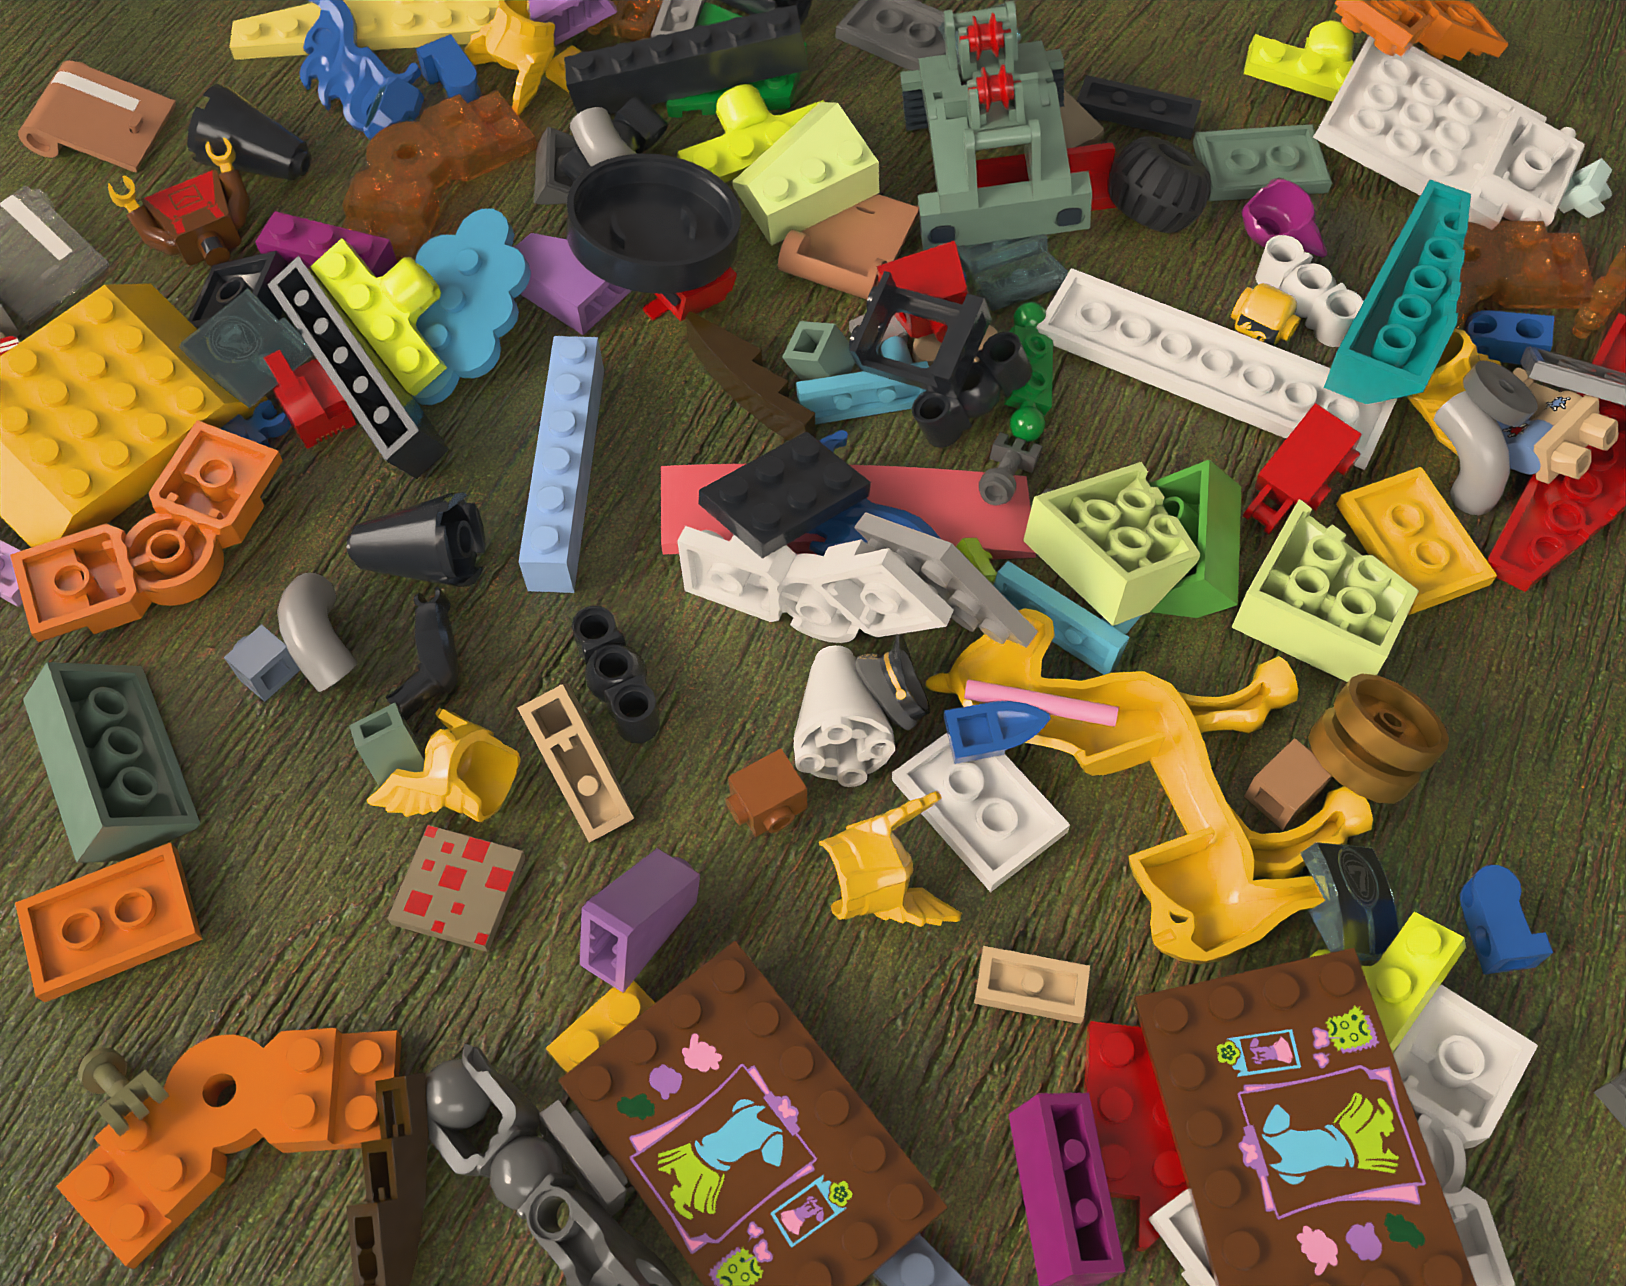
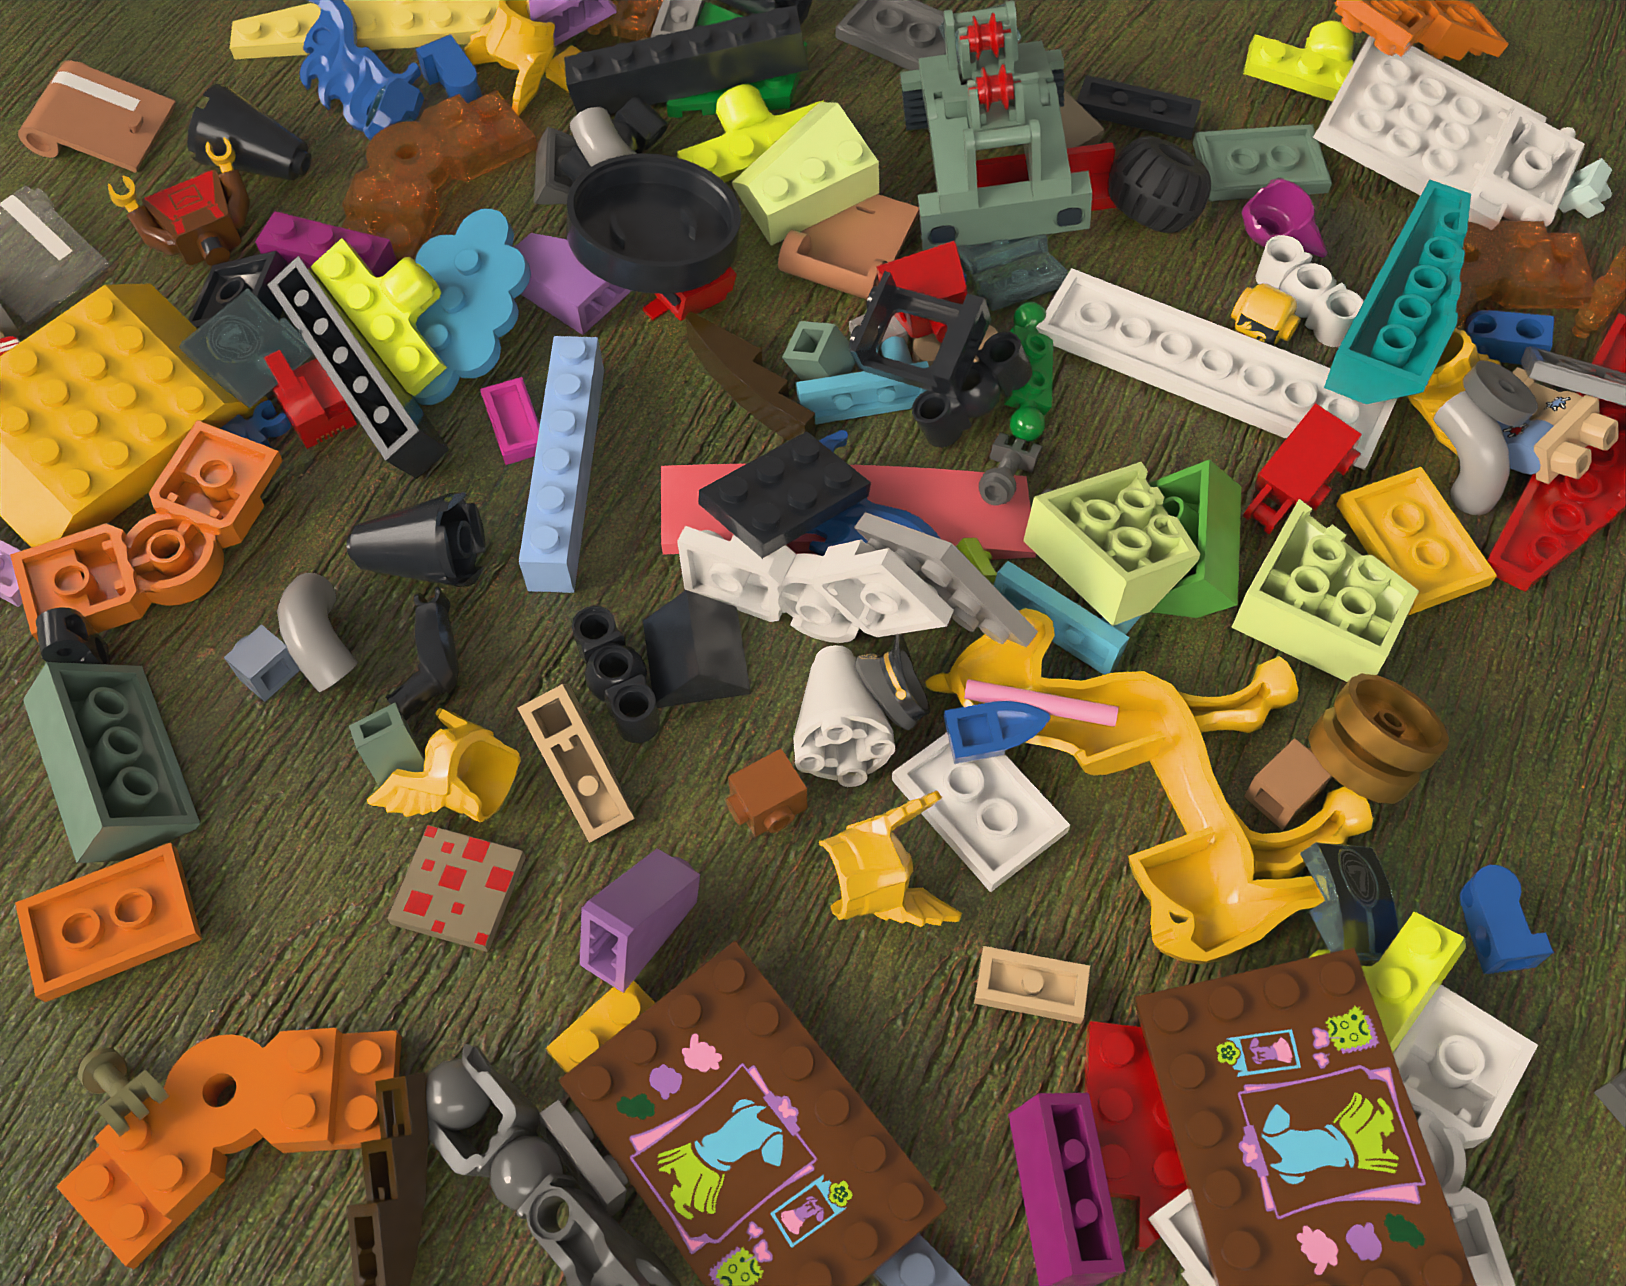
none -> black leg [36,607,111,665]
none -> dark pink tile [480,377,540,465]
none -> black slope [643,590,751,708]

